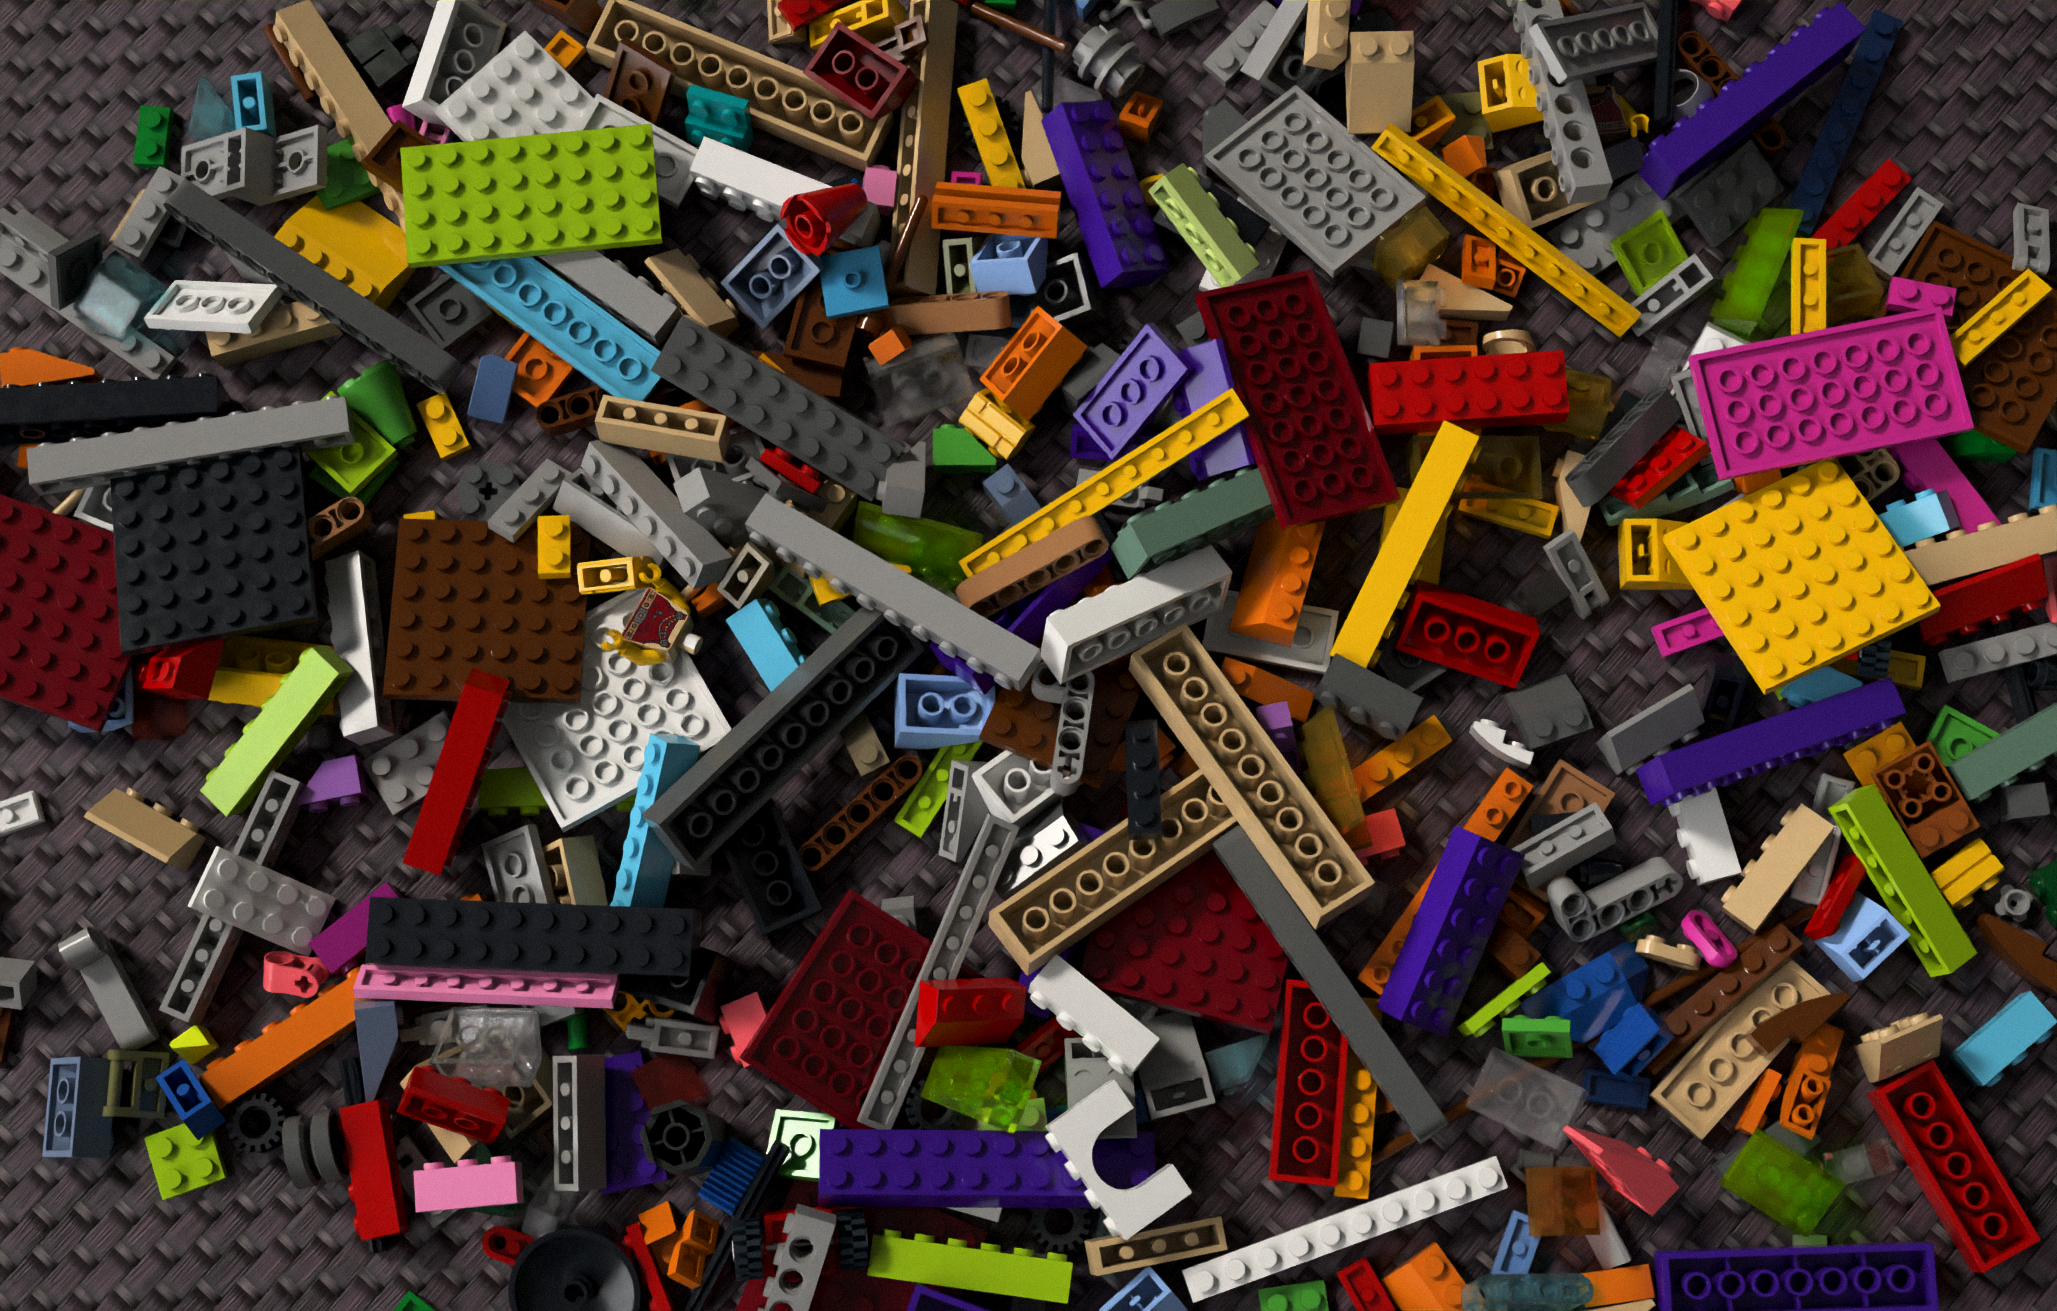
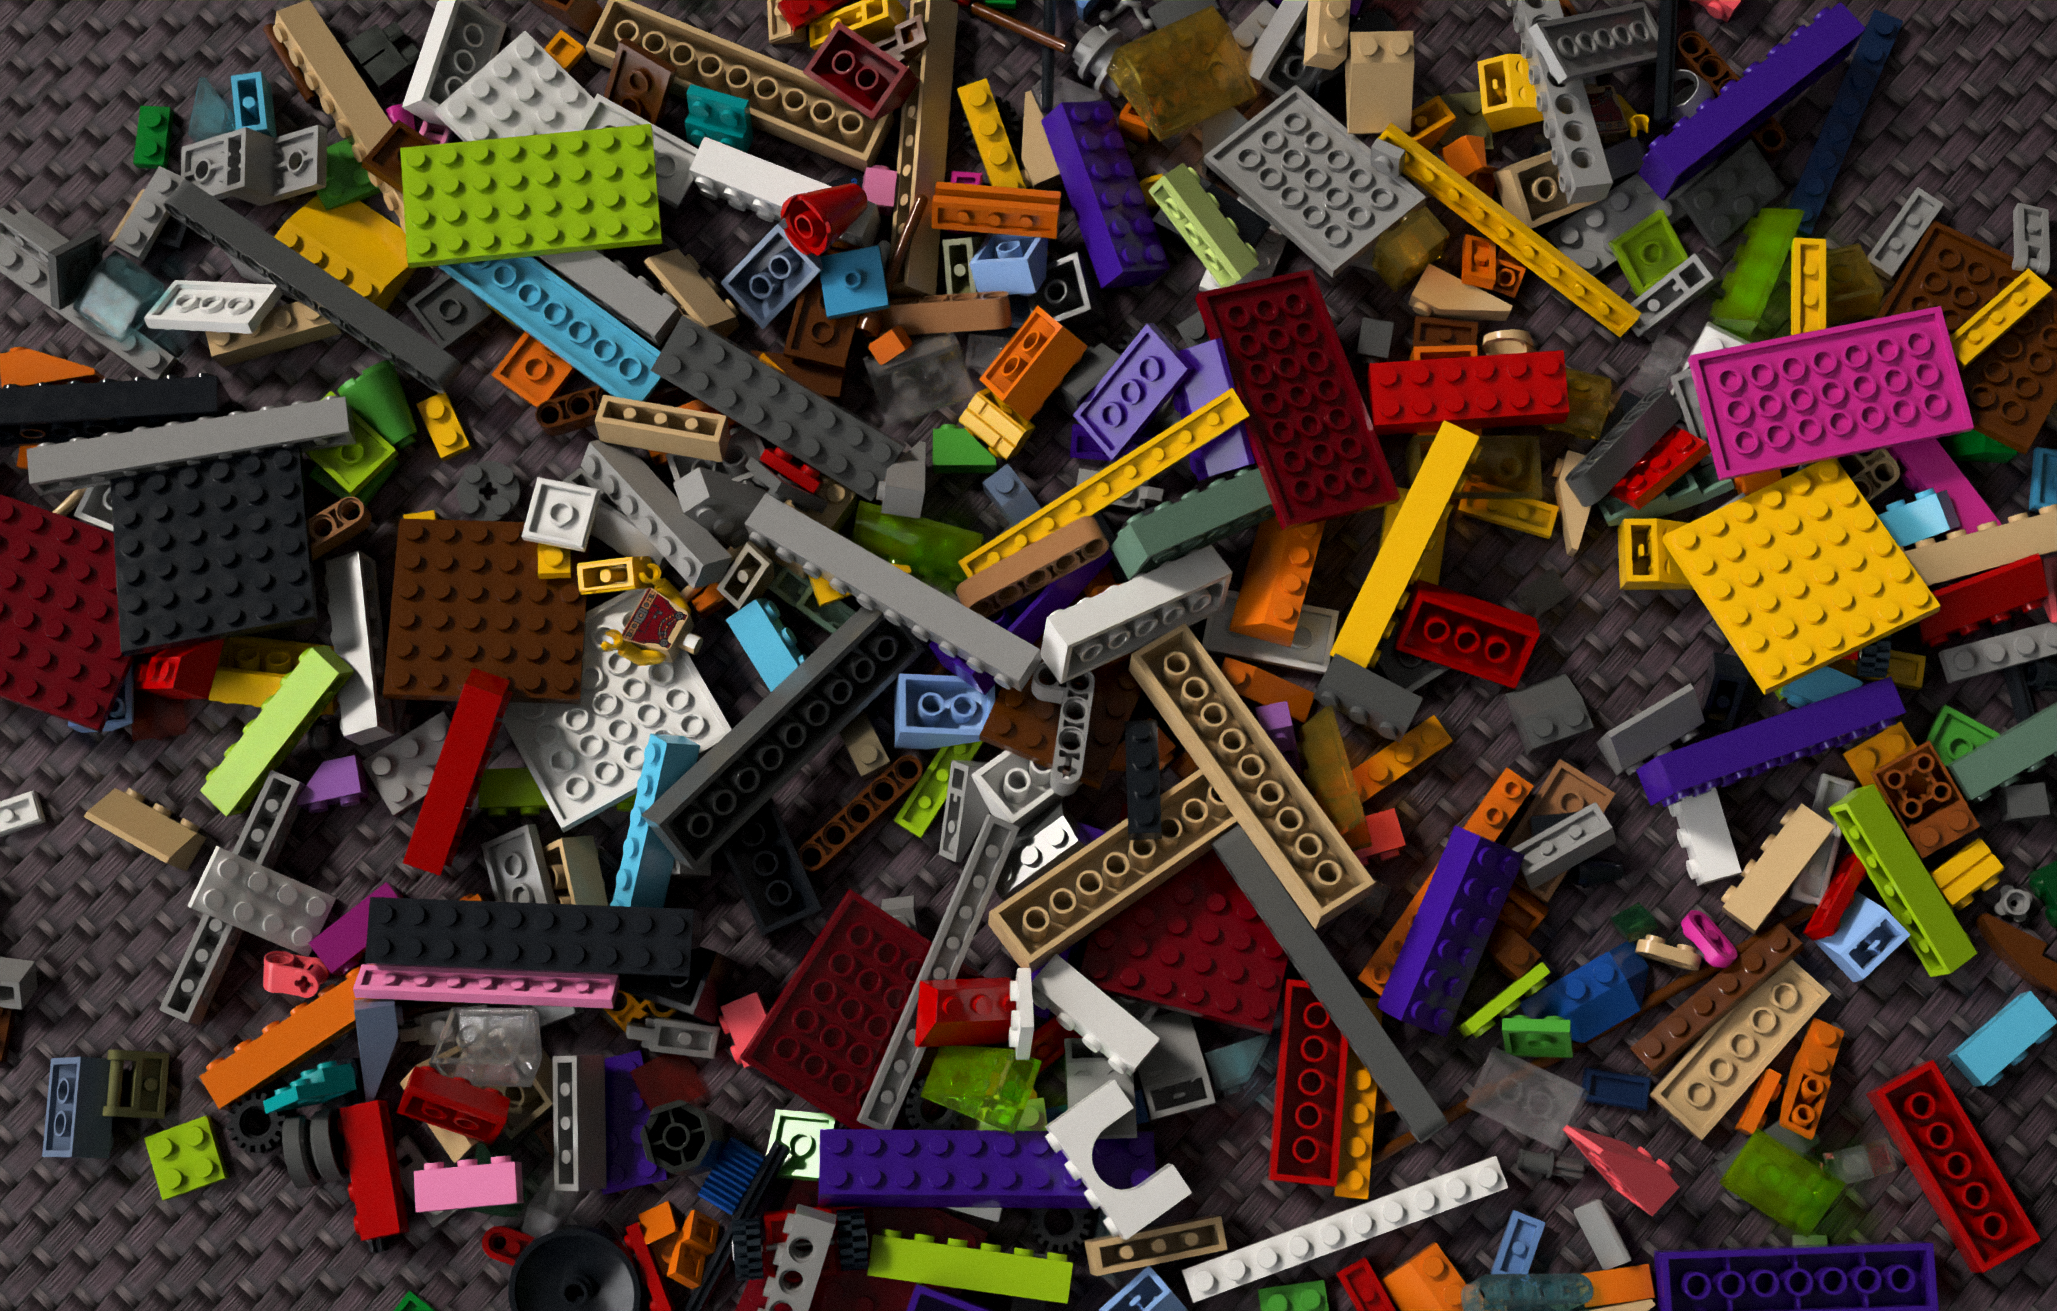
light grey beam [58,927,159,1051] -> none
blue brick [155,1058,226,1140] -> none
neon yellow slope [169,1025,219,1064] -> none
medium blue slope [467,354,519,424] -> none
light grey plate [488,459,572,543] -> none
green axle [564,1007,590,1050] -> none
clear slope [1396,280,1447,347] -> none
white slope [1469,719,1534,770] -> none
clear orange slope [1525,1166,1600,1237] -> none
light grey plate [1543,529,1610,620] -> none
light grey beam [1547,857,1683,942] -> none
blue brick [1593,1002,1675,1082] -> none
dark pink plate [1651,608,1725,659] -> none
reddish brown slope [1743,992,1851,1056] -> none
red plate [1811,158,1912,267] -> none
tan slope [1853,1011,1943,1083] -> none
dark pink plate [1885,276,1957,322] -> none
none -> teal plate [263,1060,357,1114]
none -> white plate [521,477,601,552]
none -> white plate [1009,968,1034,1060]
none -> clear yellow slope [1106,5,1257,142]
none -> light grey plate [1370,138,1405,177]

